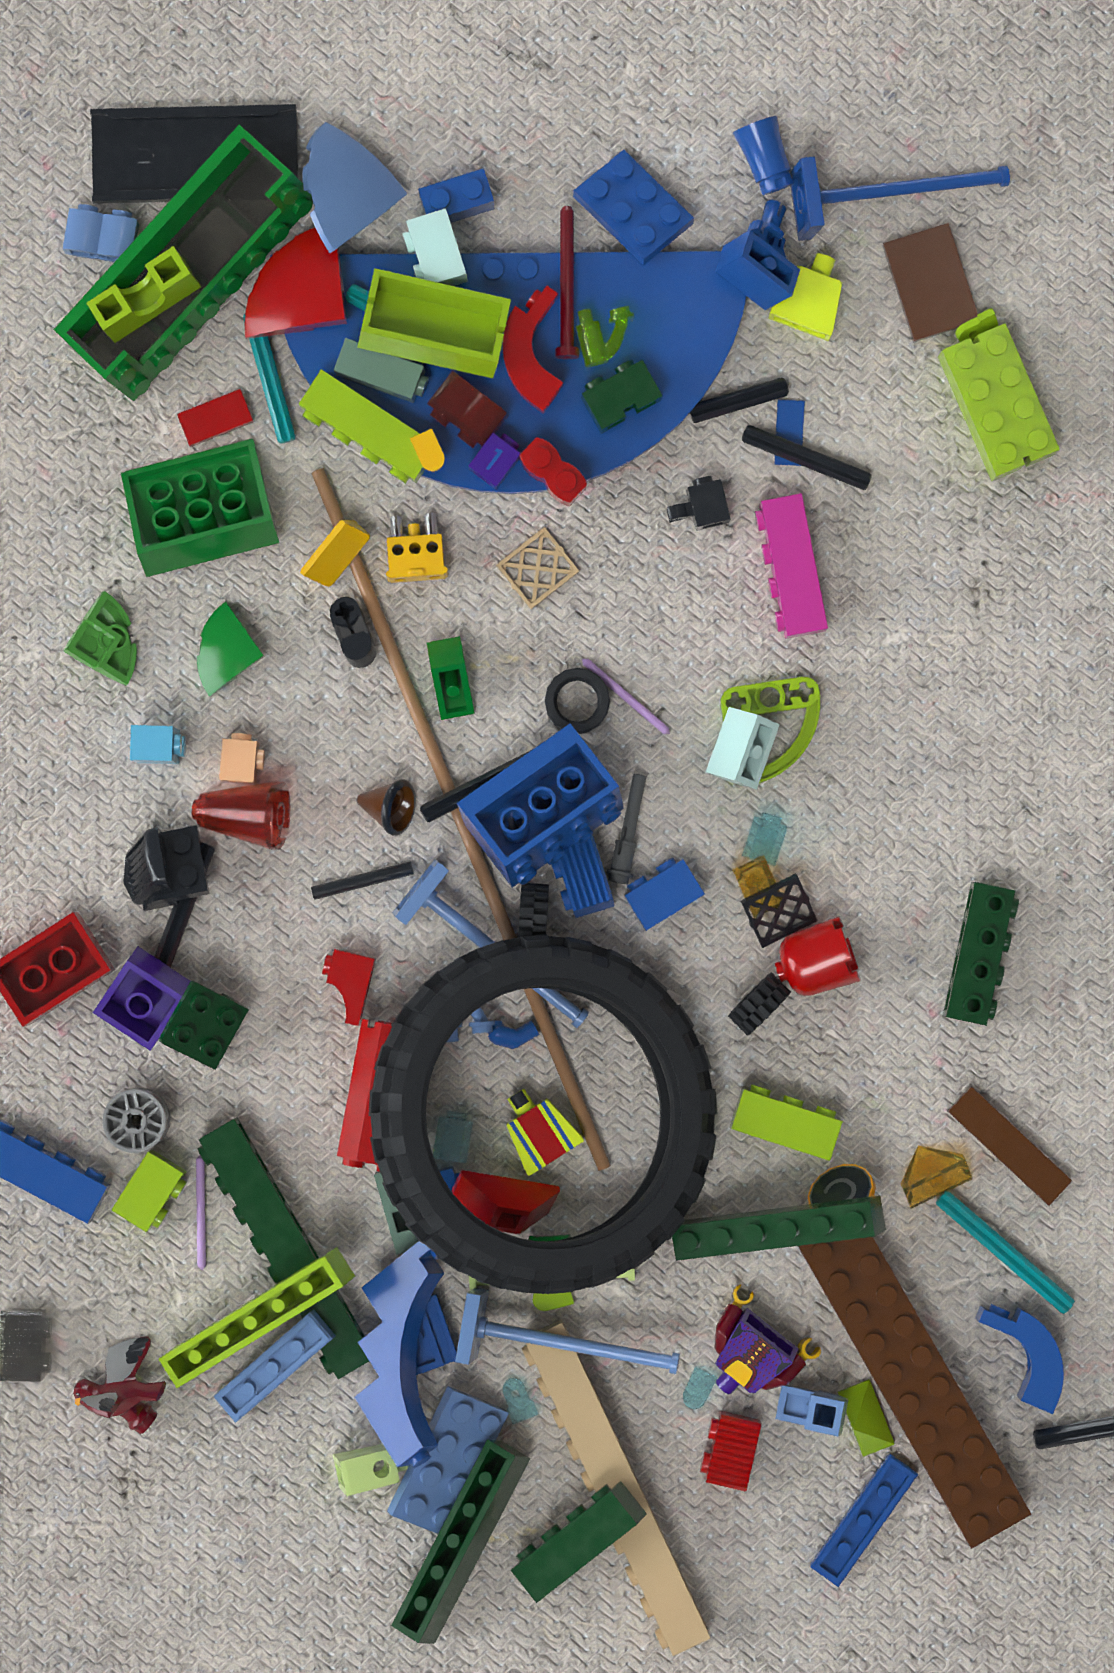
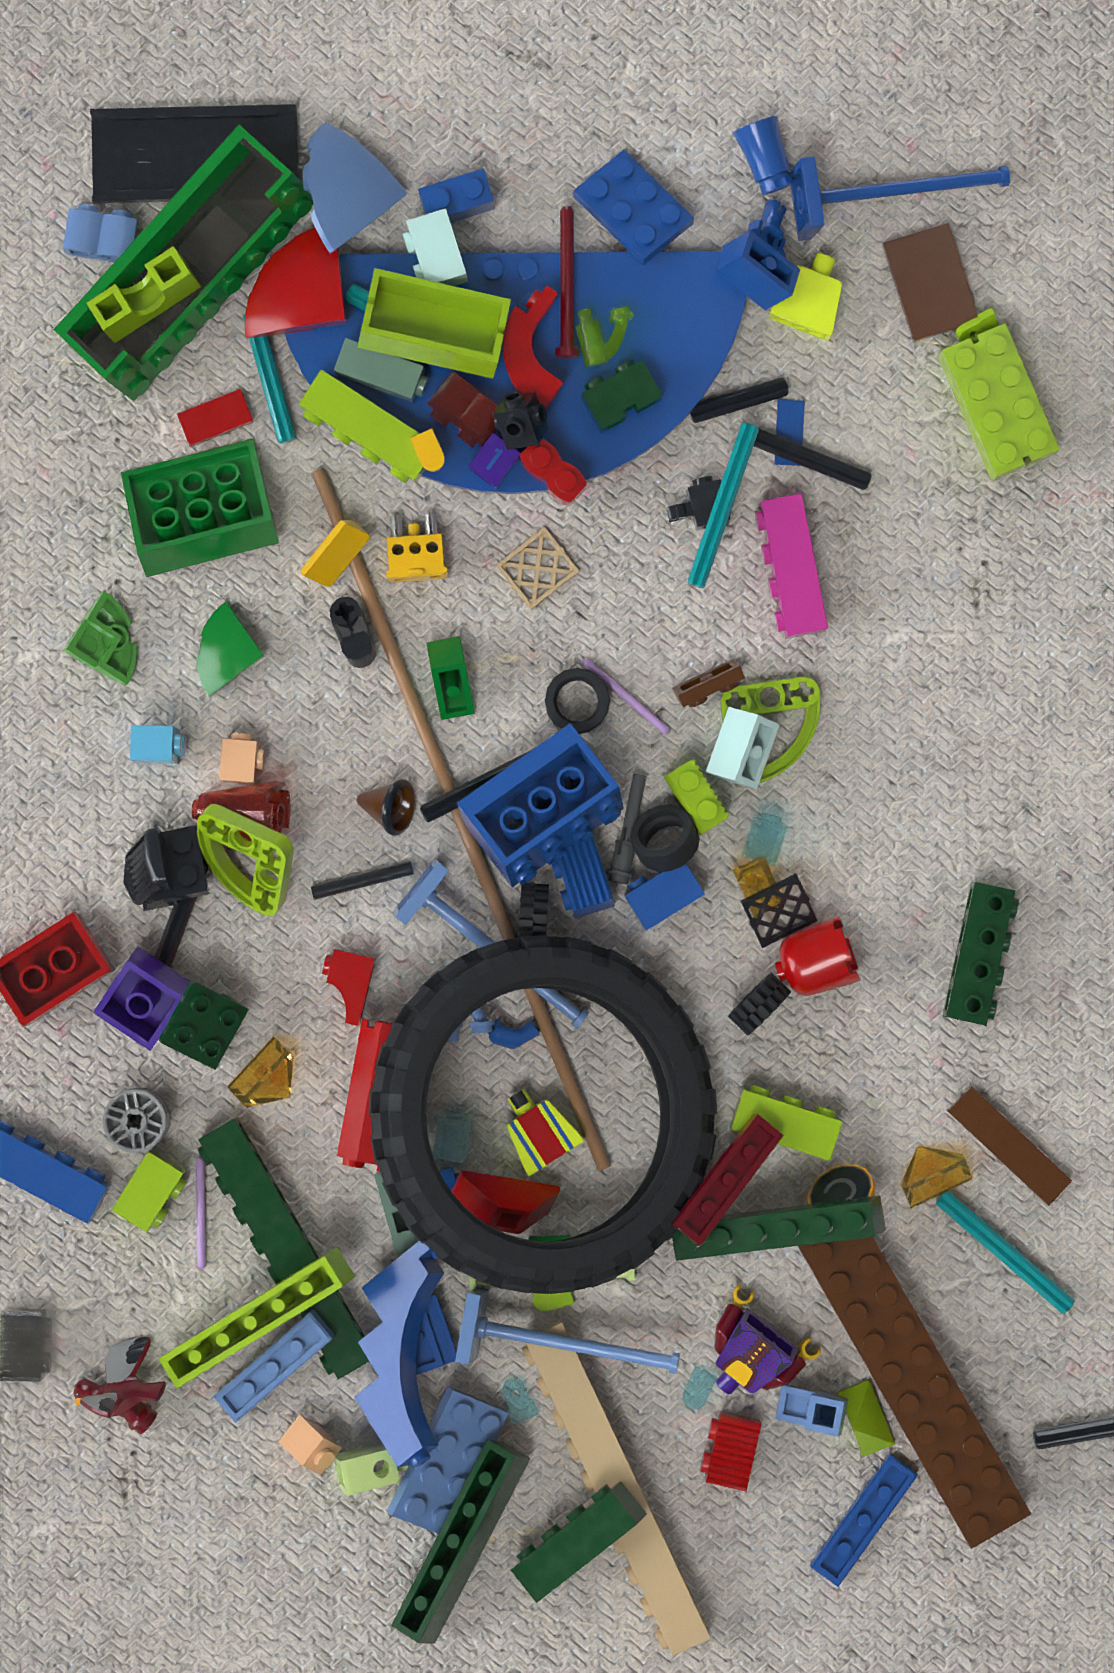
blue arch [975,1304,1064,1414] -> none
none -> lime beam [197,804,294,916]
none -> clear yellow slope [227,1036,294,1107]
none -> light nougat brick [278,1415,342,1475]
none -> black brick [493,391,548,450]
none -> black tyre [630,804,700,872]
none -> lime brick [664,759,729,835]
none -> reddish brown plate [672,659,745,707]
none -> dark red plate [672,1114,784,1246]
none -> teal axle [688,423,759,588]

